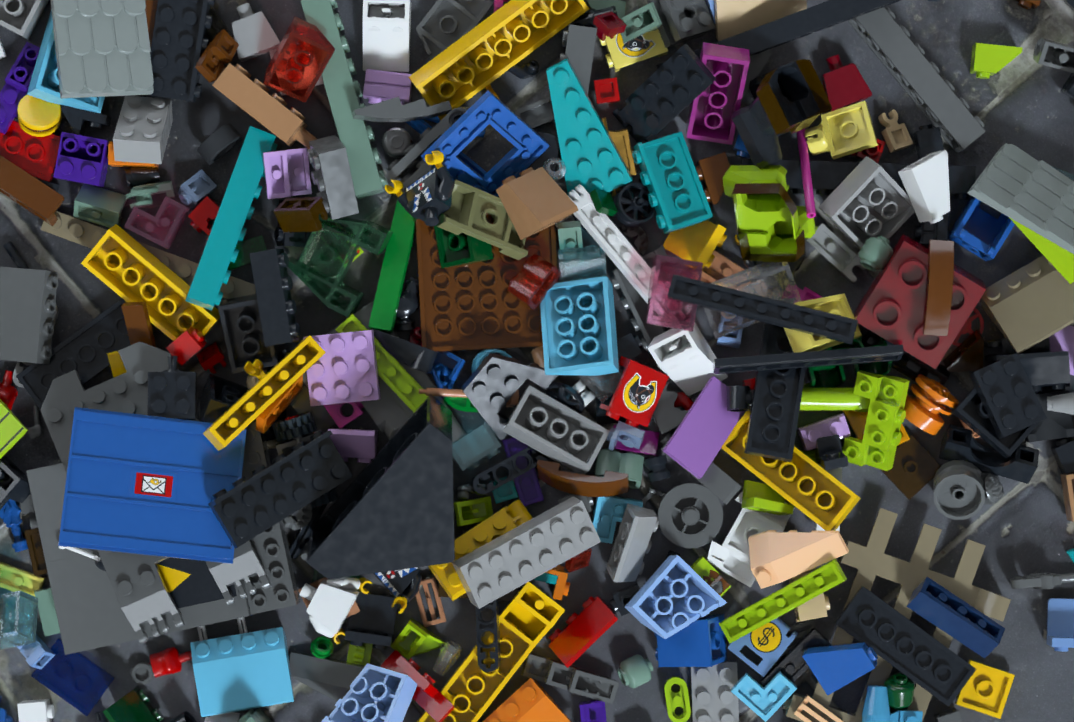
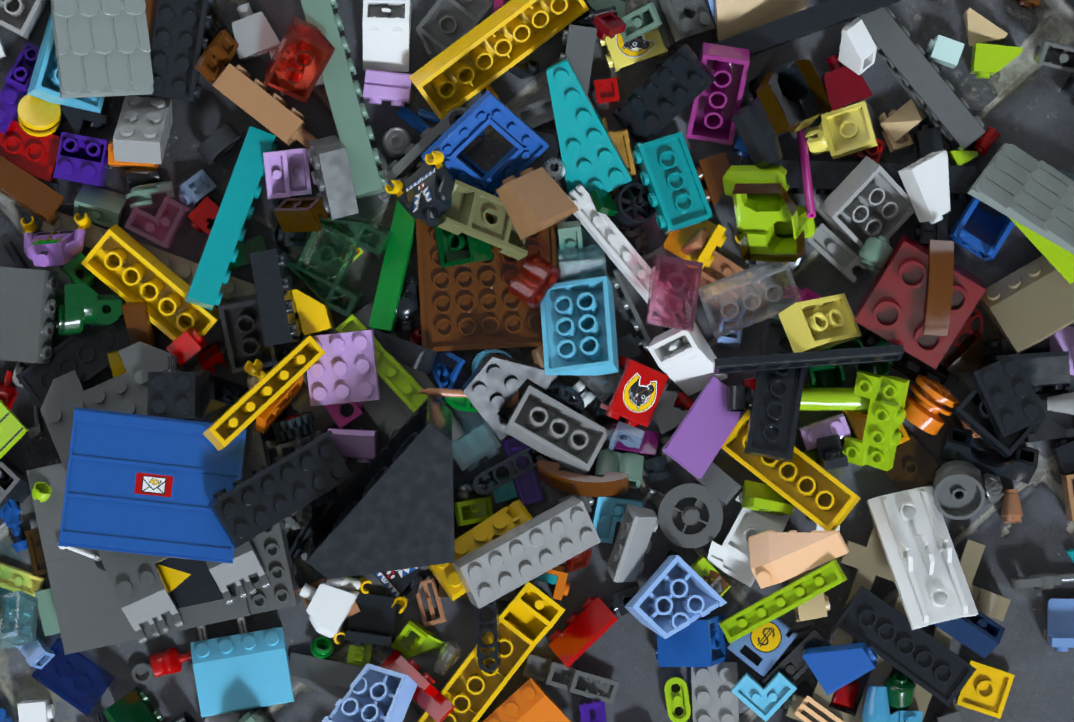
dark grey slope [352,97,452,122] -> none
sand green head [617,654,653,689] -> none
black tile [667,274,858,344] -> none
none -> medium lavender torso [20,213,92,267]
none -> lime hinge [32,482,52,503]
none -> dark green piece [55,284,123,336]
none -> green brick [60,253,96,287]
none -> yellow slope [292,289,335,336]
none -> nougat tile [681,227,709,255]
none -> red piece [830,680,860,709]
none -> white slope [838,17,877,75]
none -> white hinge [867,486,978,630]
none -> tan slope [880,98,926,142]
none -> light aqua brick [926,35,965,68]
none -> lime slope [947,151,979,166]
none -> tan slope [963,7,1008,47]
none -> red pin [972,126,1001,157]
none -> nougat cone [1000,489,1024,523]

